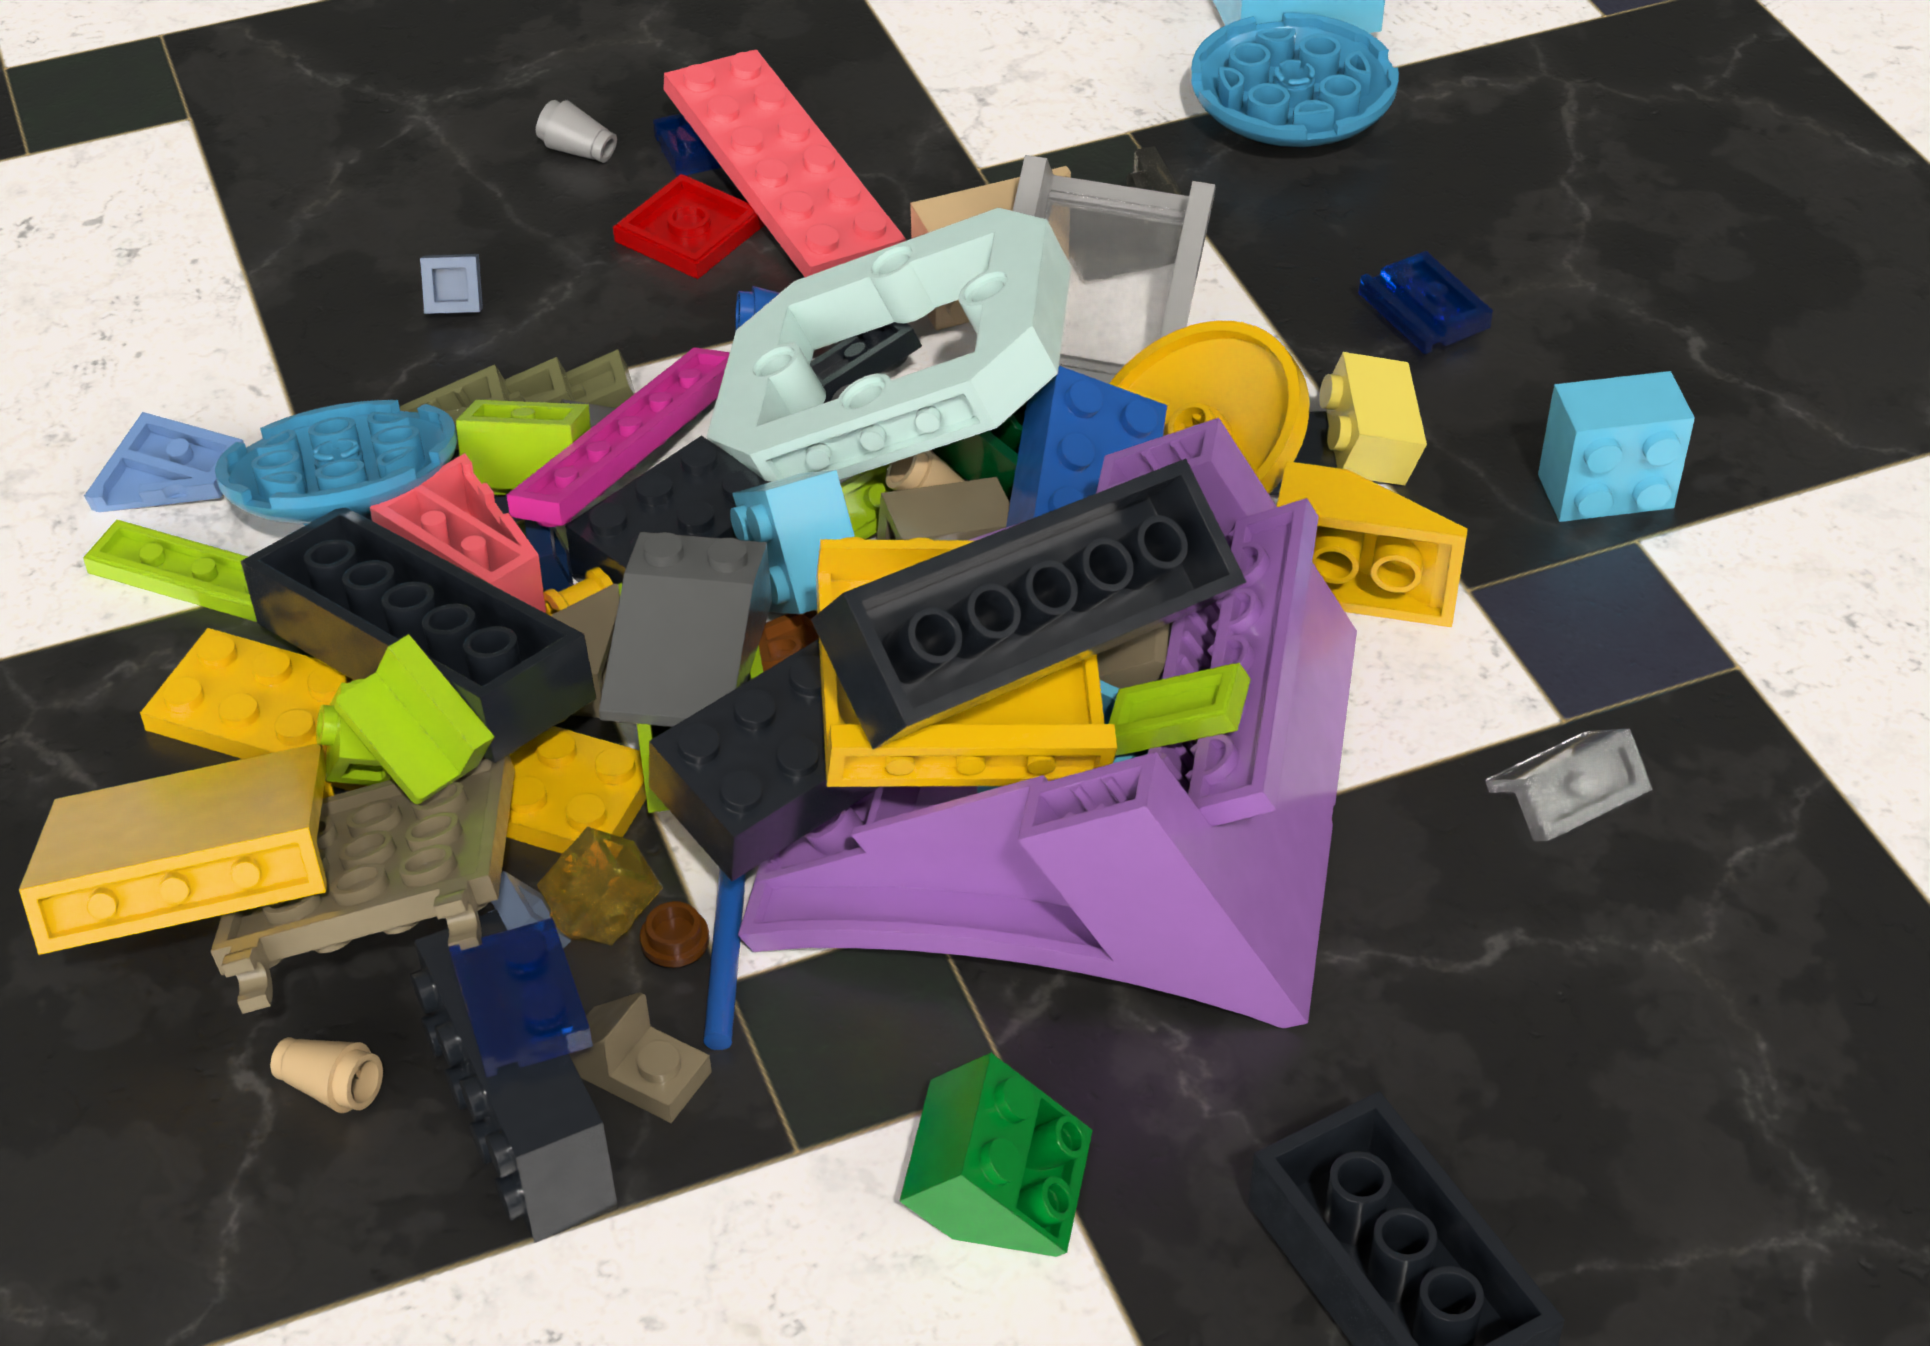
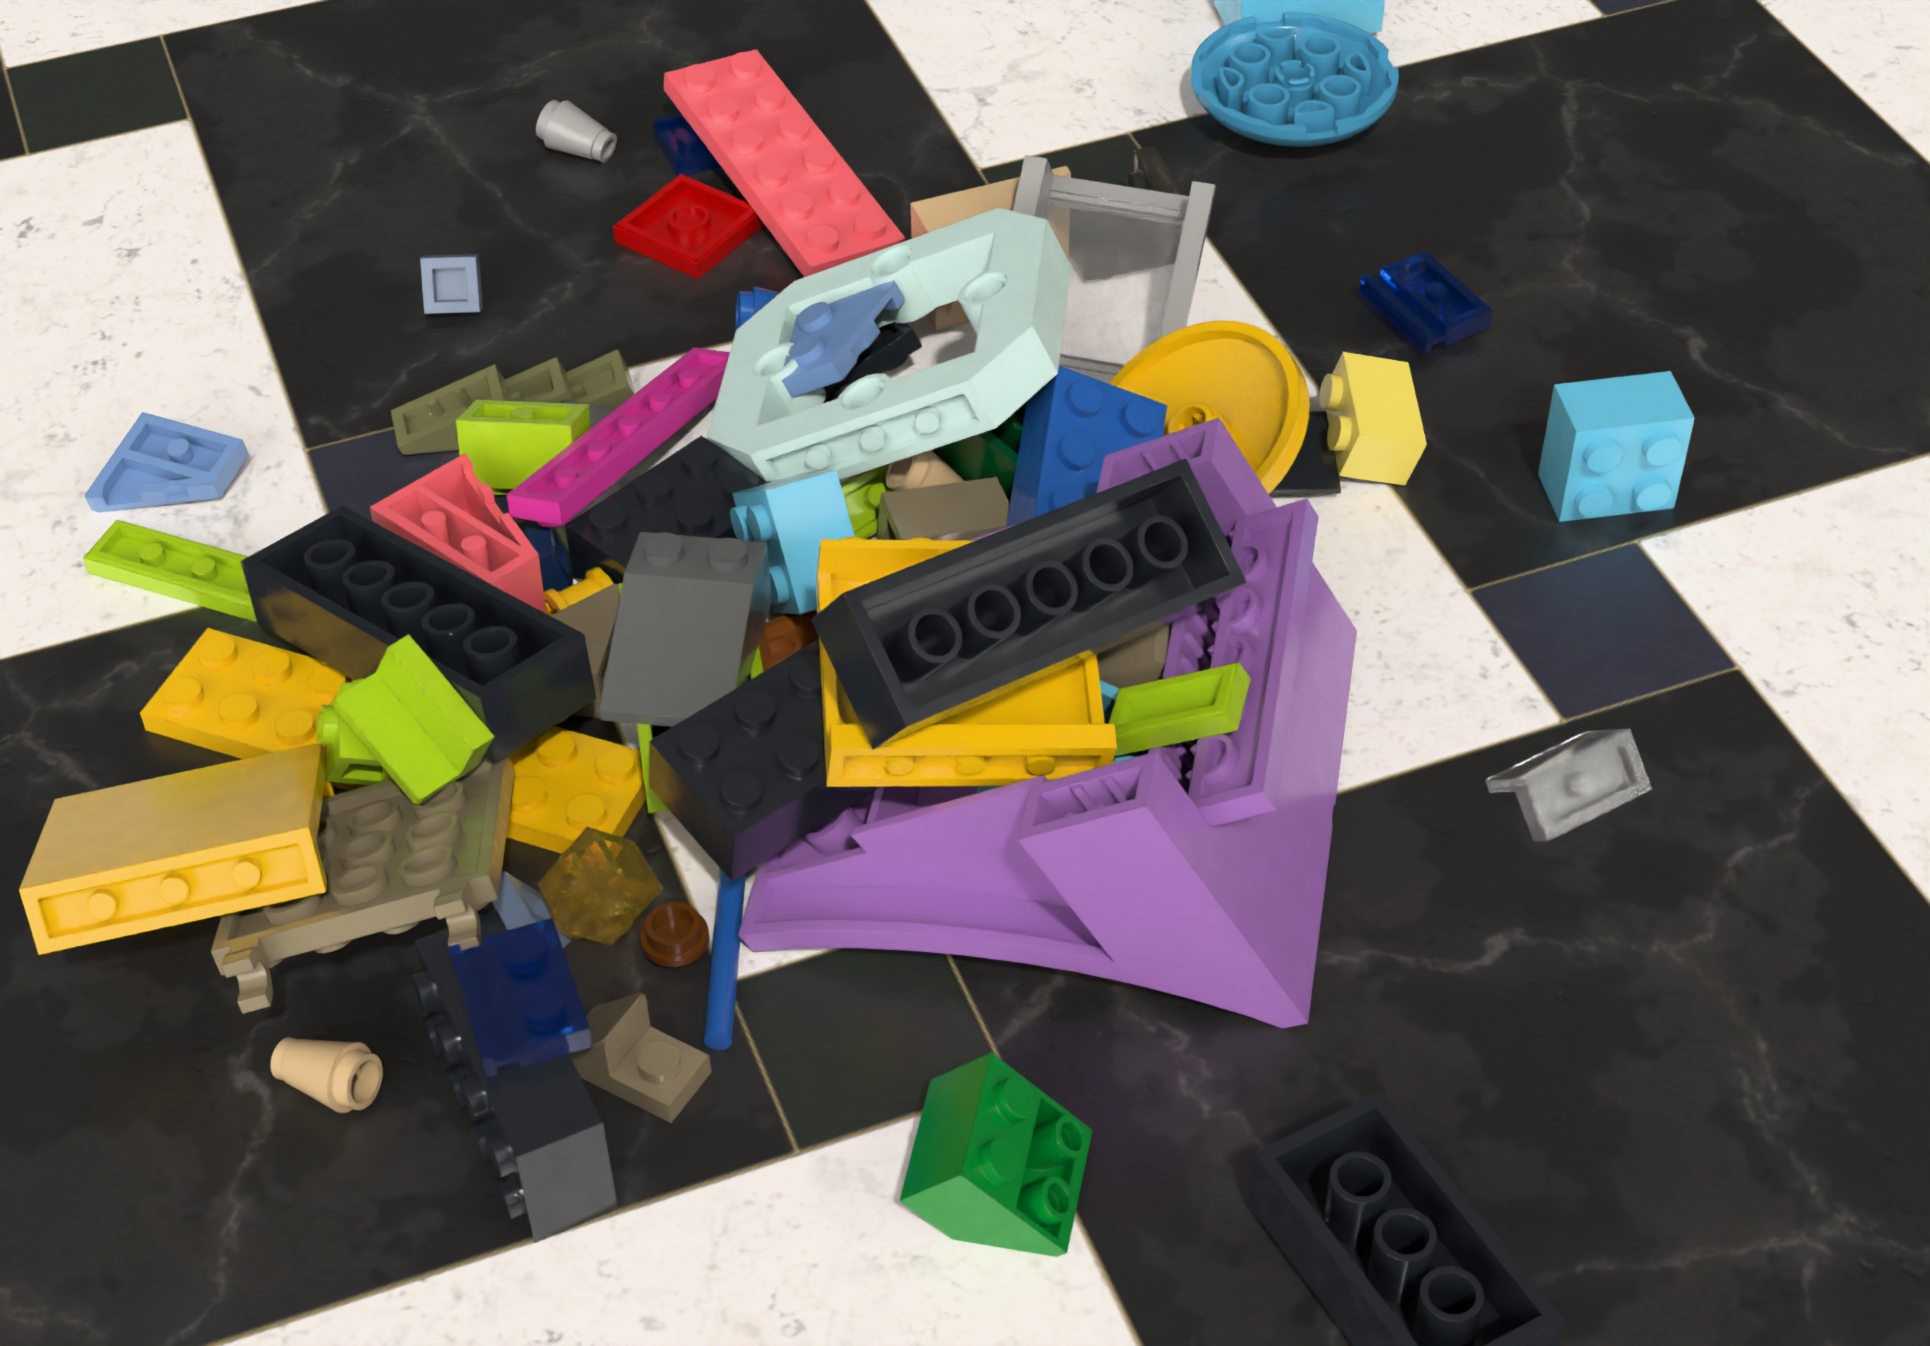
dark azure brick [215,400,457,525] -> none
yellow slope [1277,461,1467,627] -> none
none -> medium blue wing [781,280,905,398]

